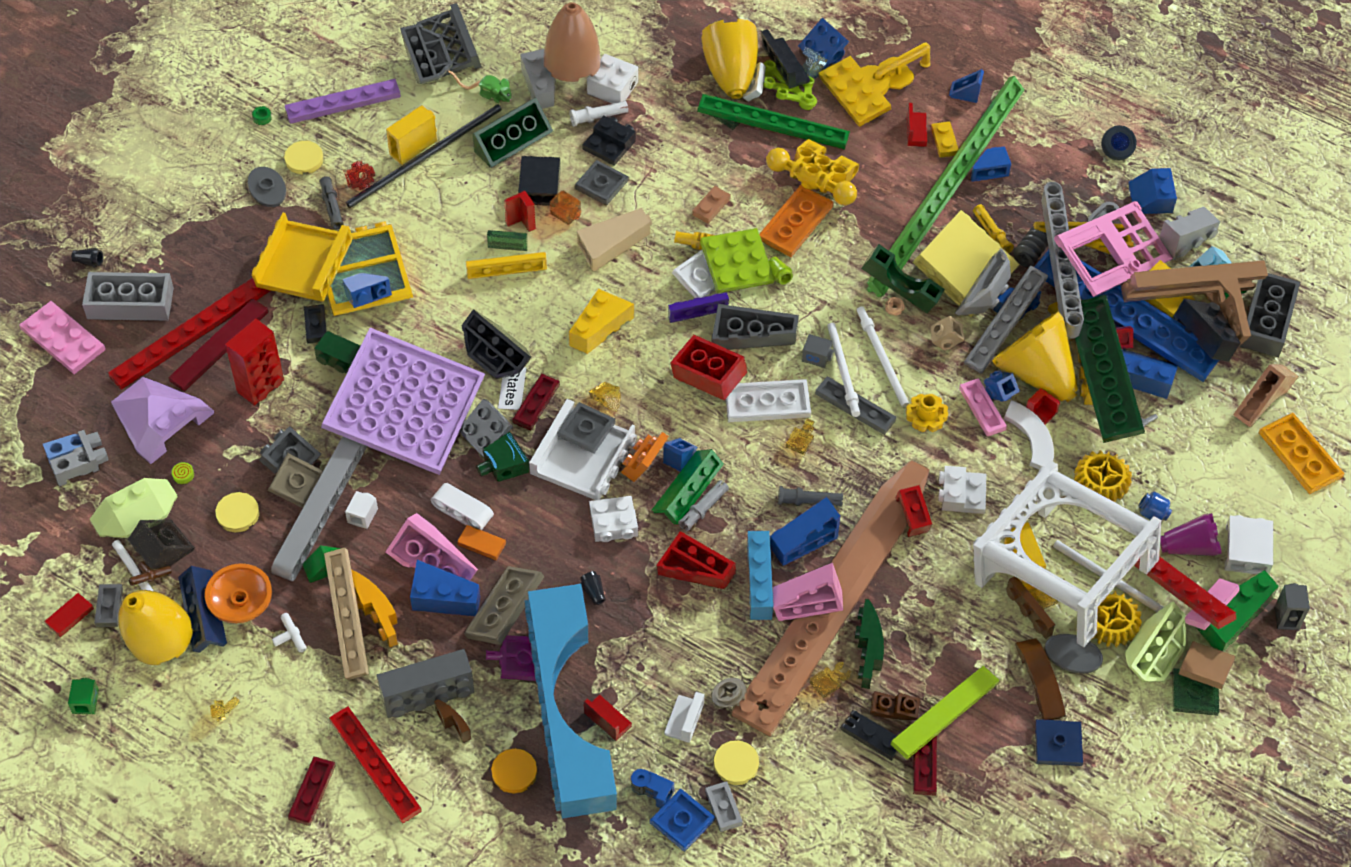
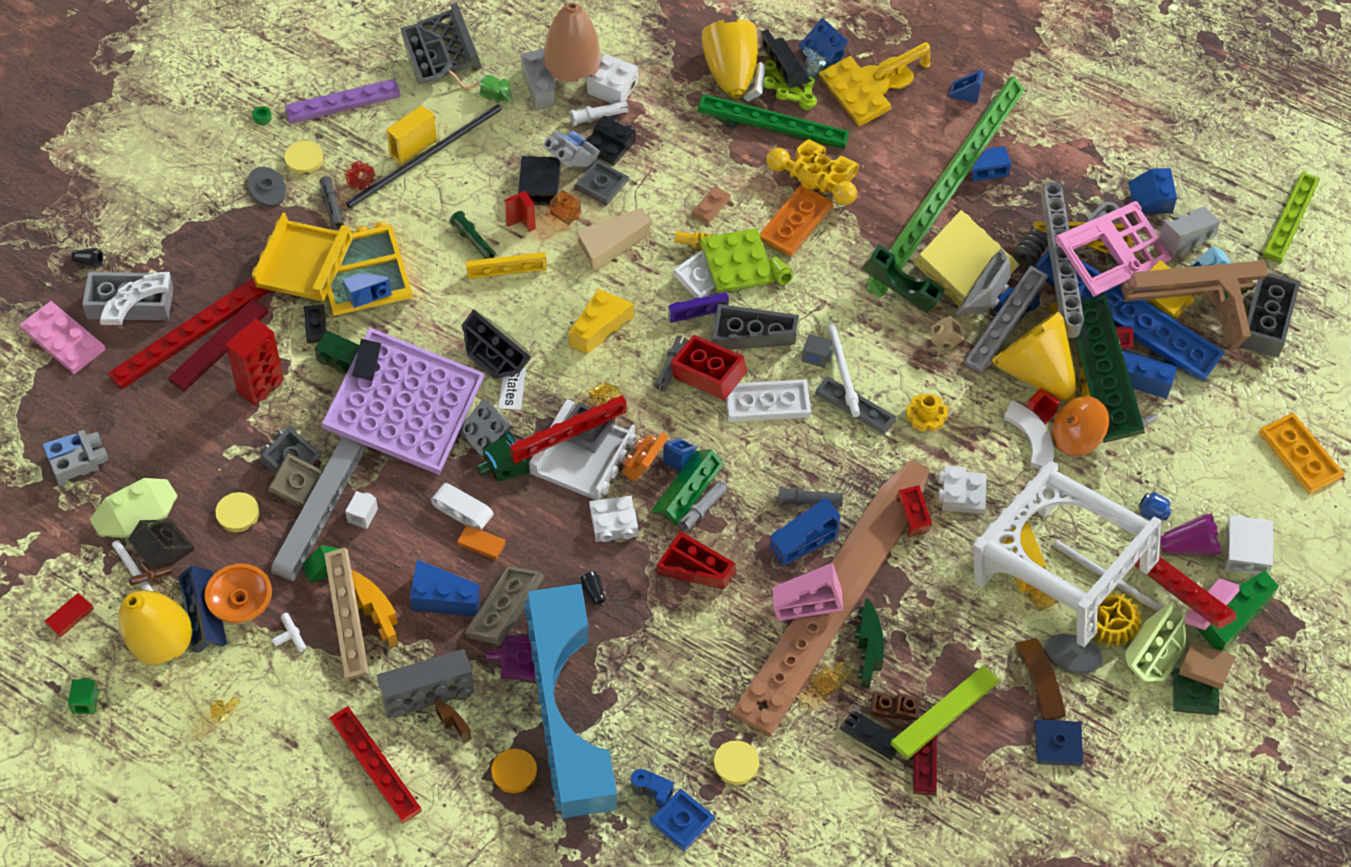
flat silver plate [94,584,123,627] -> none
lavender wedge [111,377,214,464] -> none
lime tile [172,462,194,484] -> none
dark red tile [288,756,336,826] -> none
bright pink wedge [385,513,478,581] -> none
dark green slope [473,97,553,168] -> none
clear green tile [487,230,528,251] -> none
dark red tile [512,373,560,431] -> none
red panel [584,695,632,741] -> none
white panel [665,692,705,743] -> none
light grey plate [705,781,743,832] -> none
dark tan gear [712,678,747,710] -> none
dark azure arch [747,531,773,620] -> none
clear yellow plate [786,418,815,456] -> none
white bar [857,306,909,408] -> none
light nougat plate [885,297,905,316] -> none
red panel [907,103,927,147] -> none
yellow plate [931,122,959,158] -> none
bright pink plate [959,378,1007,437] -> none
yellow pin [973,204,1014,254] -> none
blue brick [984,370,1020,402] -> none
reddish brown plate [1006,576,1056,639] -> none
yellow gear [1074,450,1132,502] -> none
black wheel [1101,125,1137,161] -> none
black wedge [1173,299,1241,362] -> none
nougat arch [1233,364,1299,427] -> none
dark grey brick [1275,583,1310,630] -> none
none -> white tile [100,272,170,325]
none -> black tile [353,338,381,381]
none -> dark green pin [449,211,496,259]
none -> red plate [510,395,627,463]
none -> light grey hips [543,131,600,167]
none -> dark grey pin [654,335,688,392]
none -> orange dish [1052,396,1109,456]
none -> lime tile [1262,172,1320,264]

